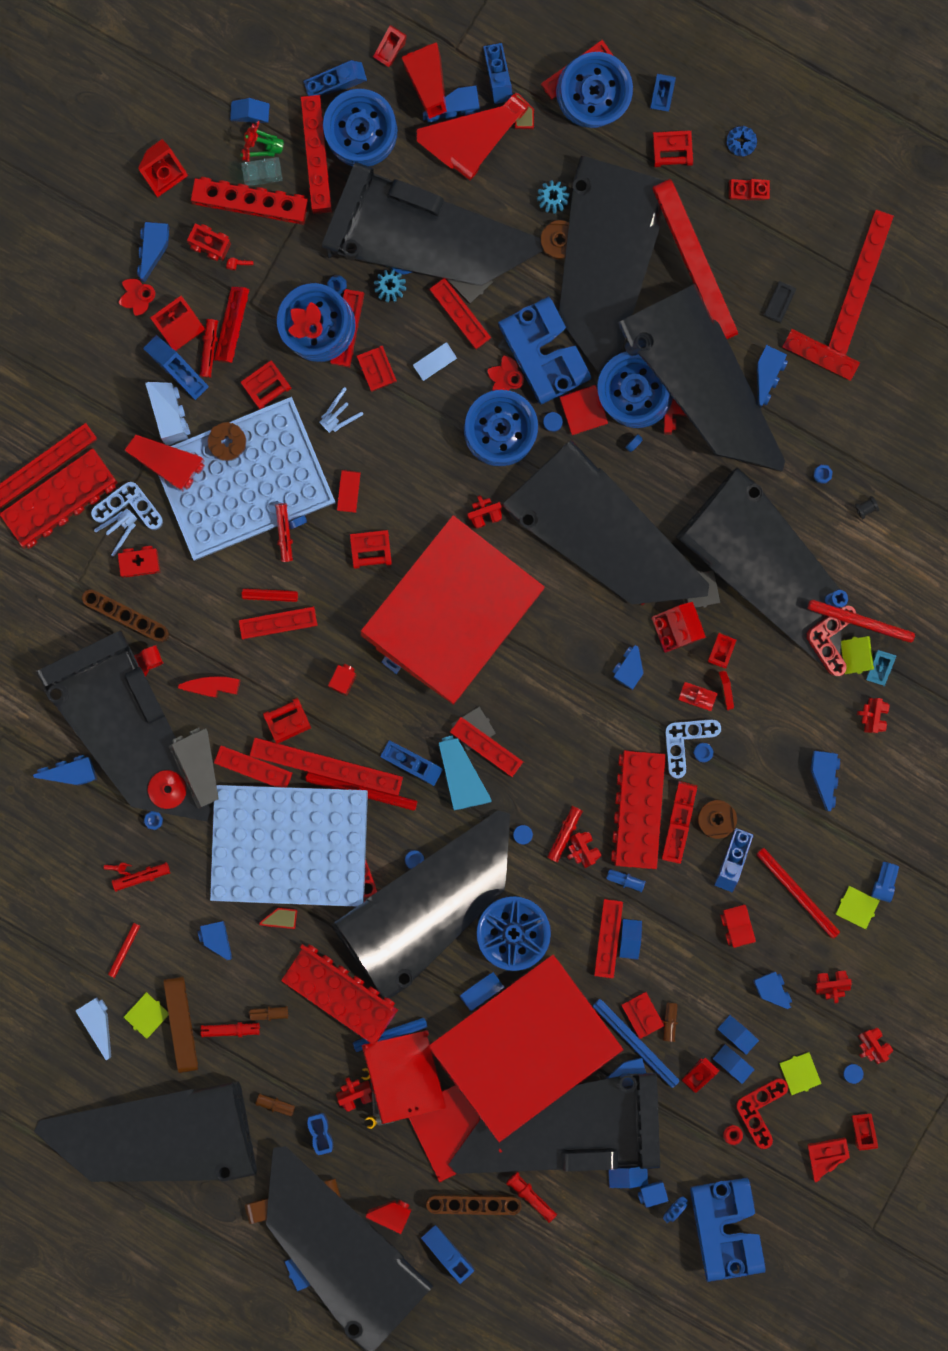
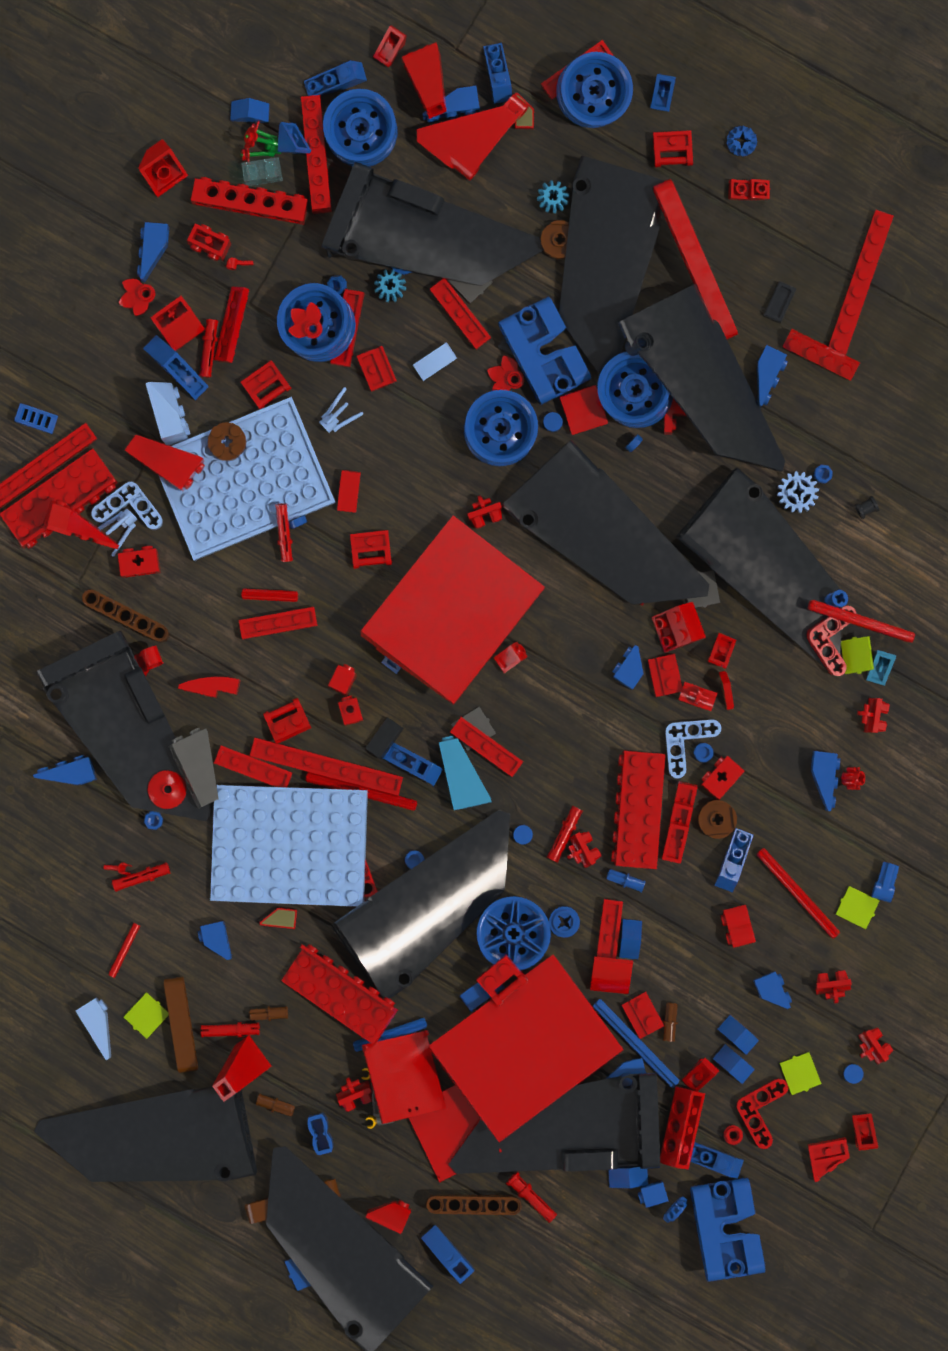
none -> blue slope [15,403,58,434]
none -> red wedge [44,499,119,549]
none -> red slope [212,1035,272,1102]
none -> blue slope [278,122,311,154]
none -> red brick [338,696,363,726]
none -> black tile [366,717,404,760]
none -> red plate [476,954,529,1006]
none -> red bracket [494,642,527,673]
none -> blue gear [549,907,580,938]
none -> red slope [590,956,633,994]
none -> red plate [648,654,683,697]
none -> red brick [660,1087,705,1170]
none -> blue slope [690,1142,744,1178]
none -> red brick [701,756,745,800]
none -> light blue gear [777,471,819,513]
none -> red gear [841,767,865,790]

